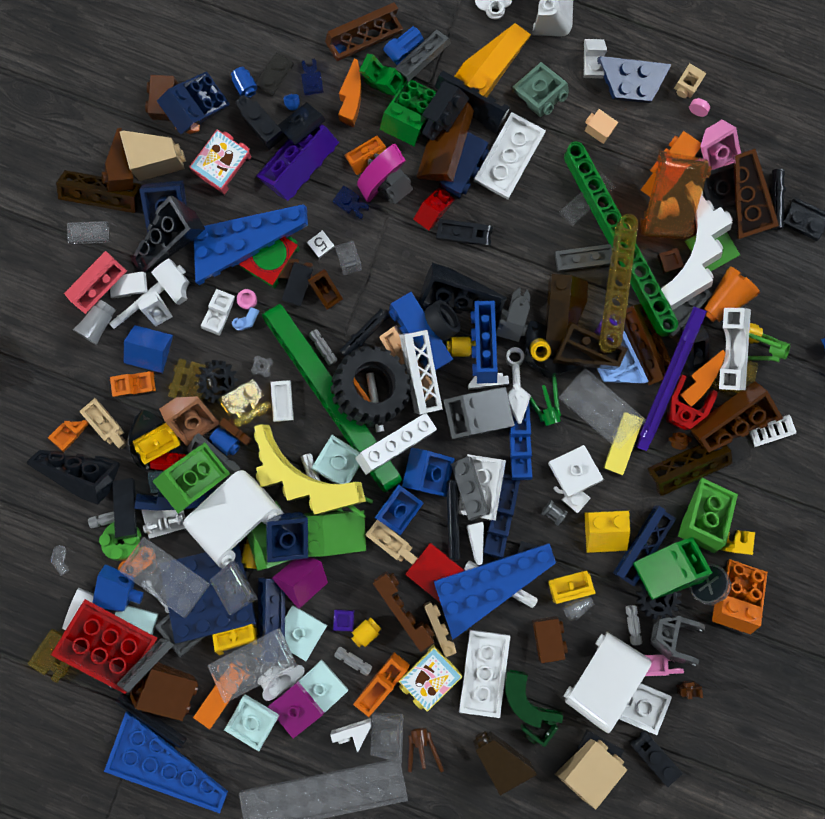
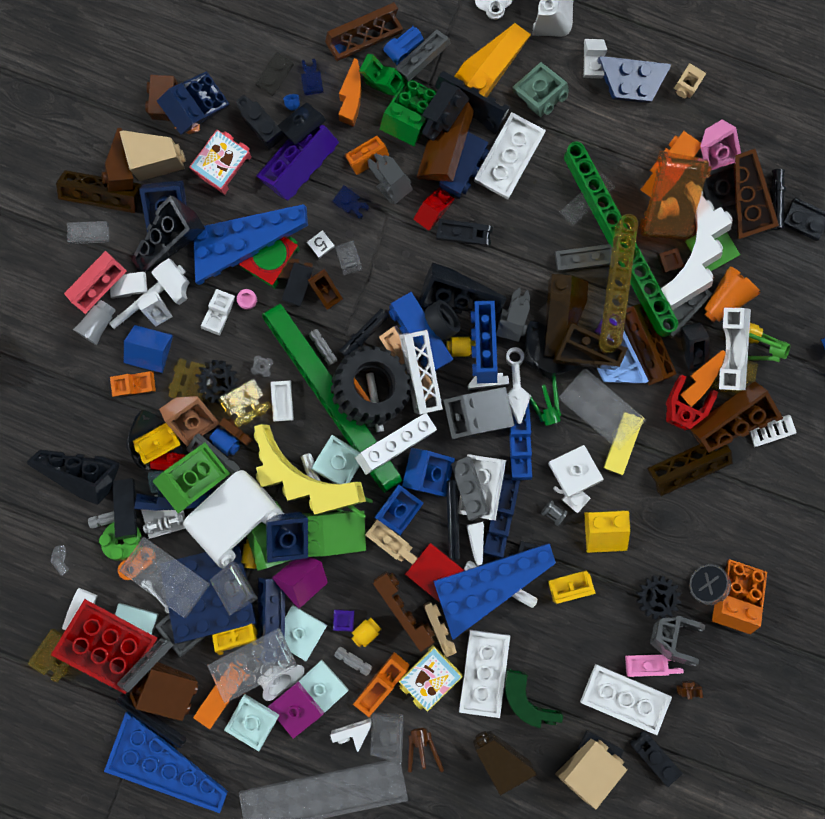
orange slope [48,420,89,452] -> none
tan hinge [80,398,126,449] -> none
blue torso [92,565,144,612] -> none
blue brick [231,67,258,98] -> none
light blue arm [232,307,259,331] -> none
dark pink slope [357,143,406,203] -> none
dark green bracket [520,724,558,748] -> none
yellow brick [529,338,551,361] -> none
reddish brown brick [532,616,568,663] -> none
clear cone [563,596,594,621] -> none
white windscreen [564,632,652,734] -> none
light nougat brick [585,109,618,144] -> none
dark blue fence [613,506,676,586] -> none
light grey axle [626,605,642,645] -> none
green slope [633,537,712,600] -> none
dark purple piece [636,306,707,451] -> none
reddish brown plate [669,432,692,450] -> none
bright green slope [678,478,738,553] -> none
bright pink tile [689,98,710,117] -> none
yellow hinge [720,530,755,555] -> none

